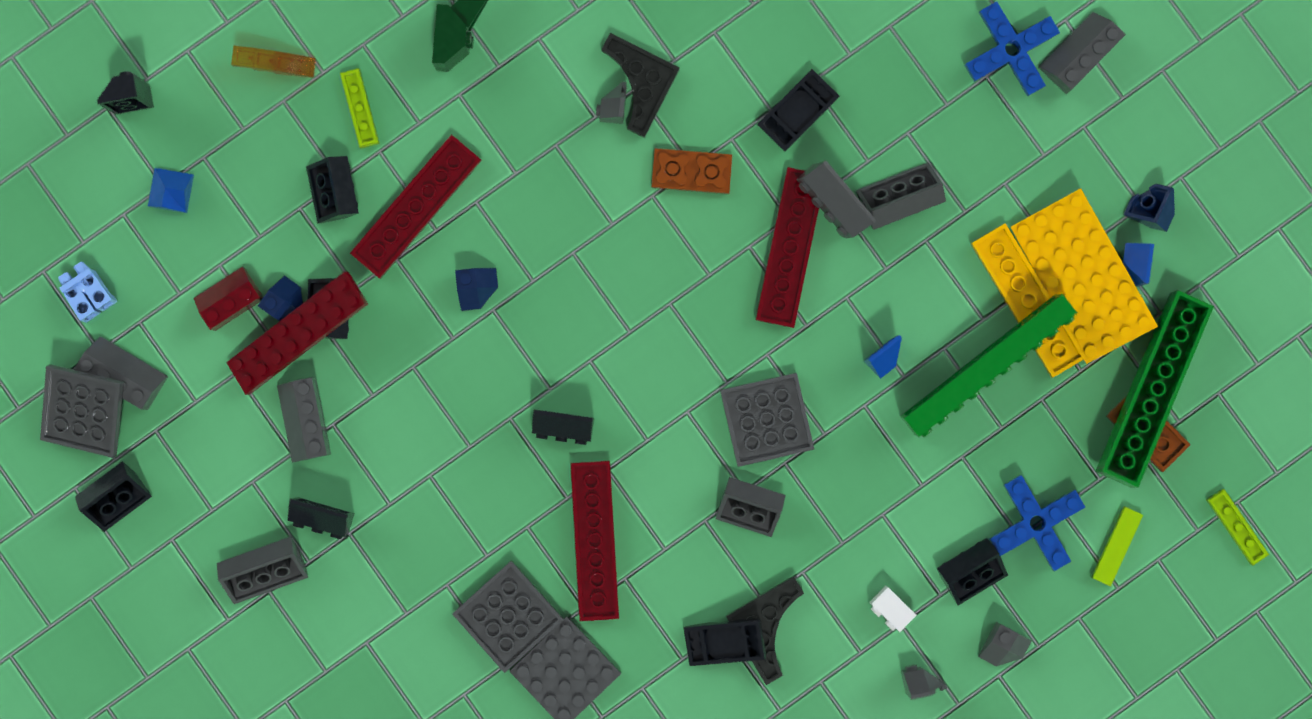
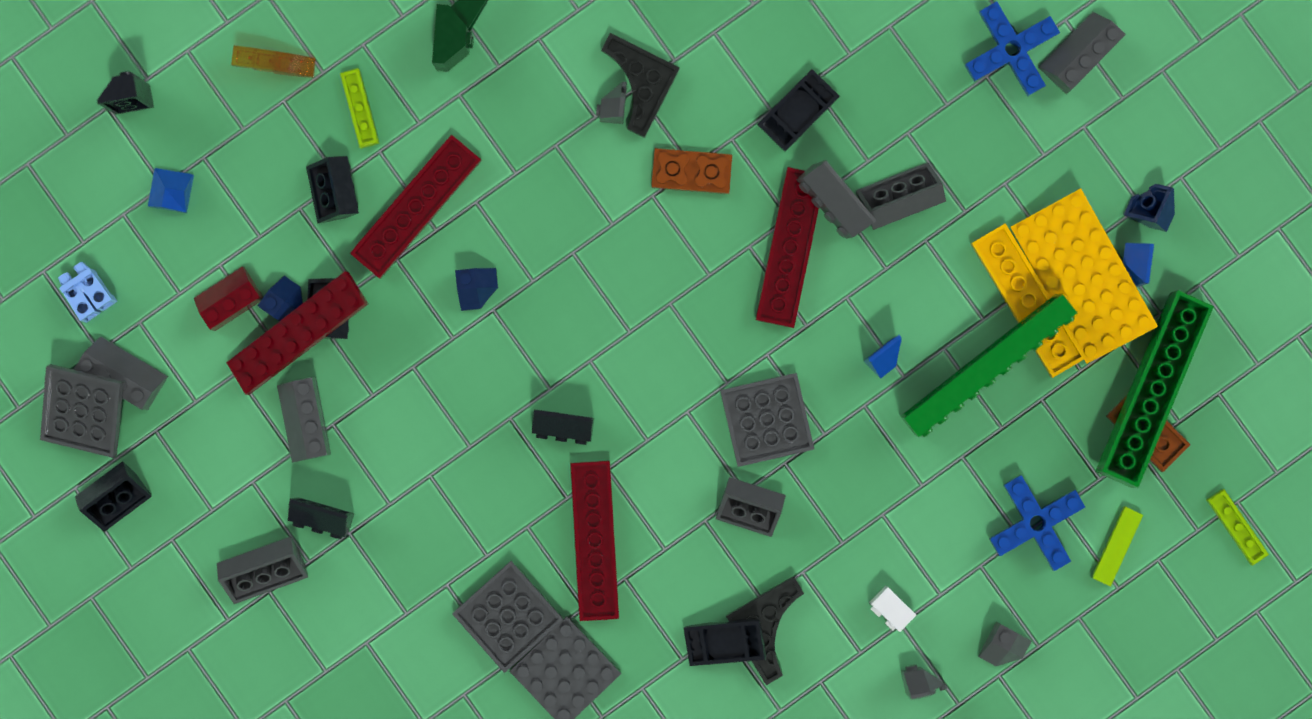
black slope [937,538,1008,606] -> none

